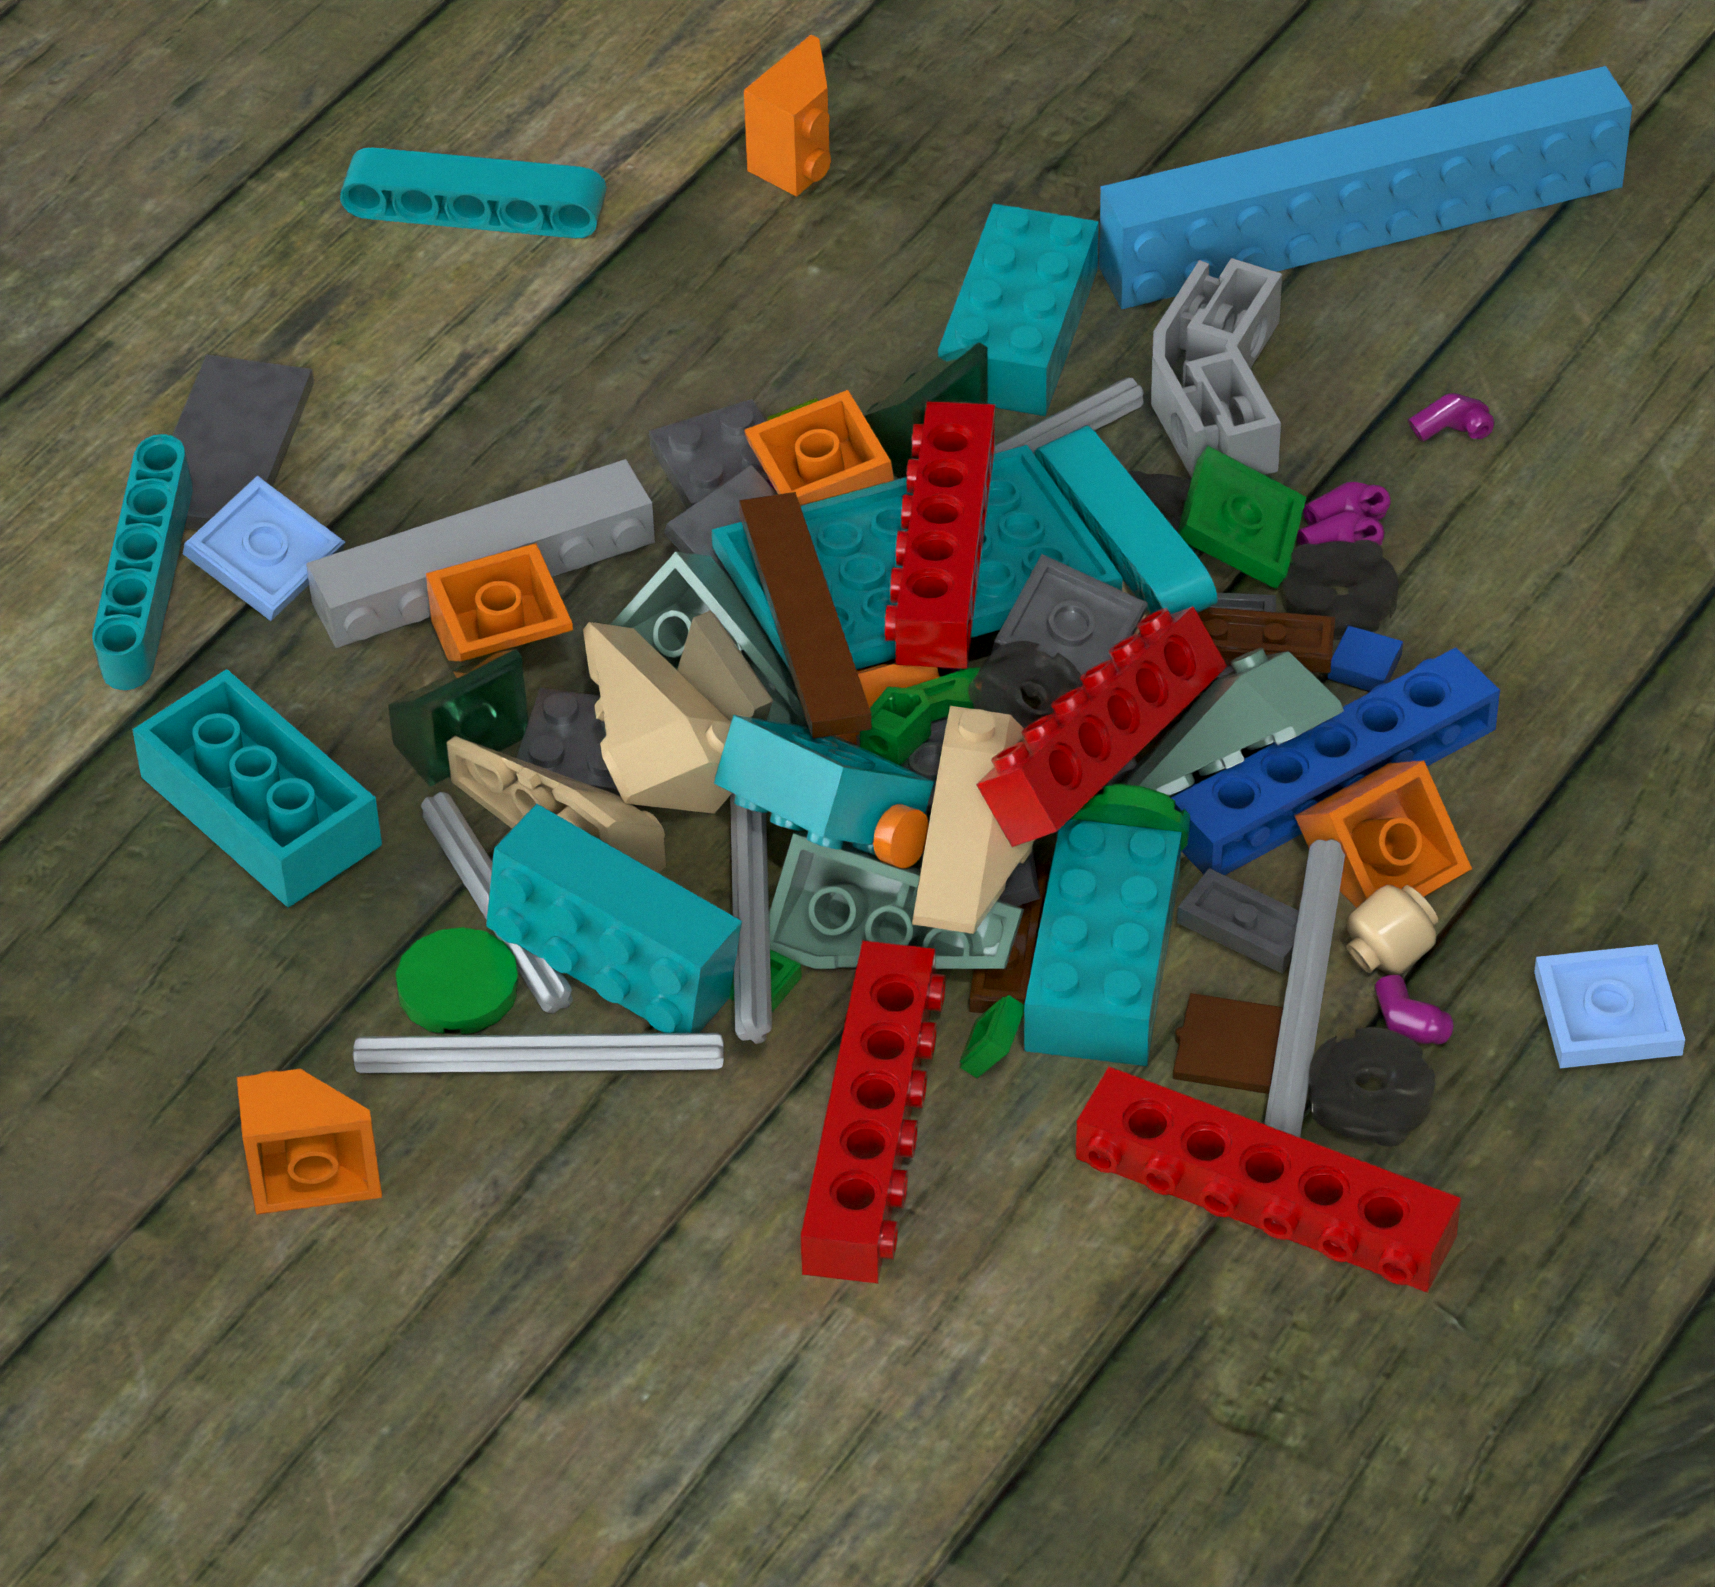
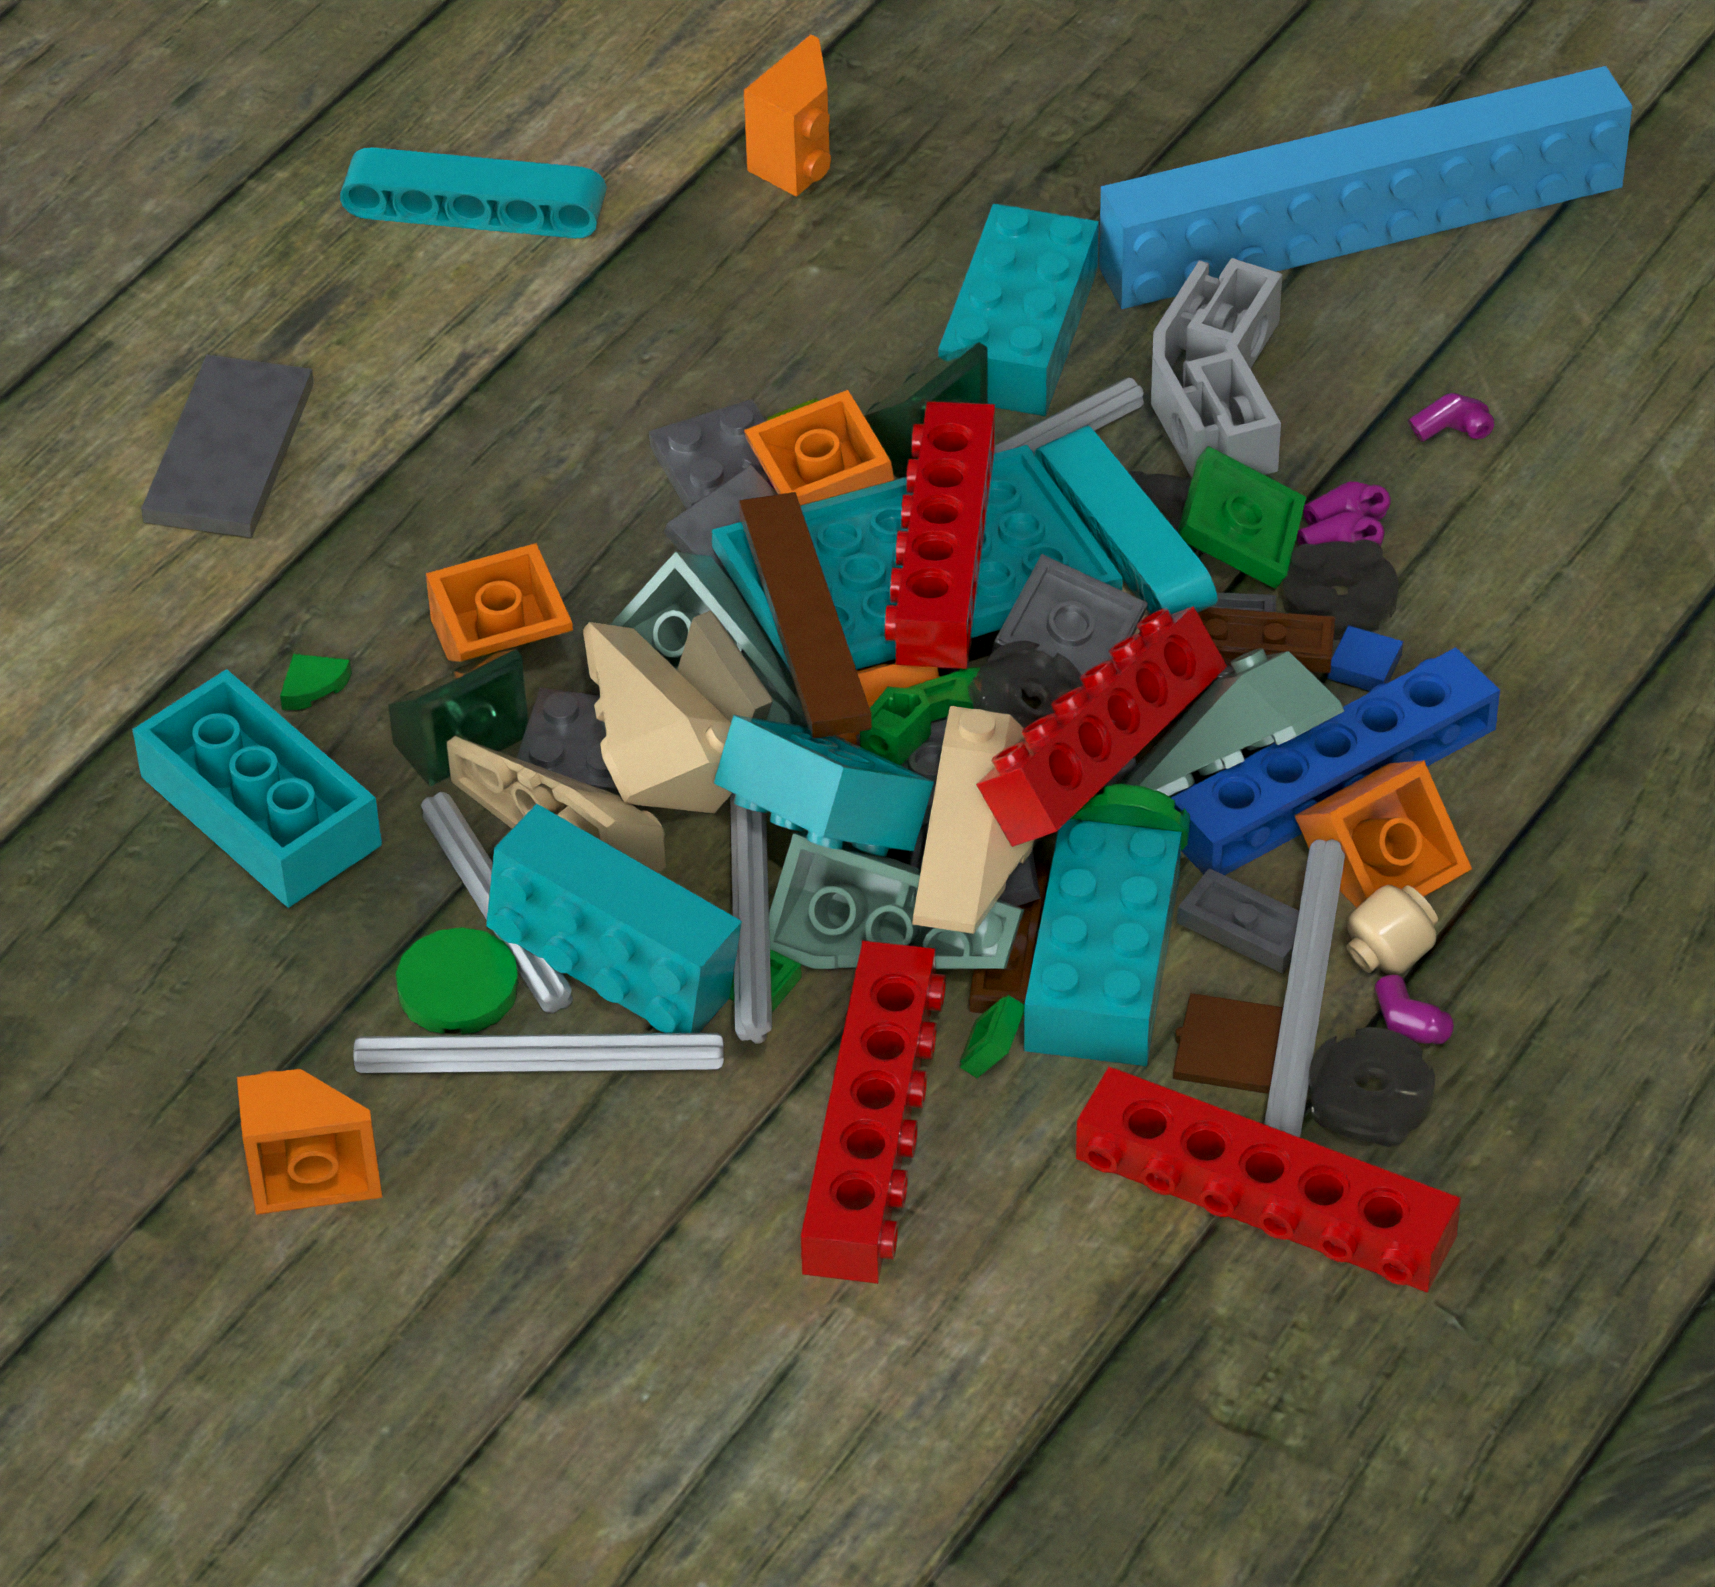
teal beam [92,434,193,690] -> none
light blue plate [183,475,345,621] -> none
light grey brick [306,459,655,648] -> none
orange tile [873,804,929,869] -> none
light blue plate [1534,944,1685,1068] -> none
none -> green tile [280,654,352,710]

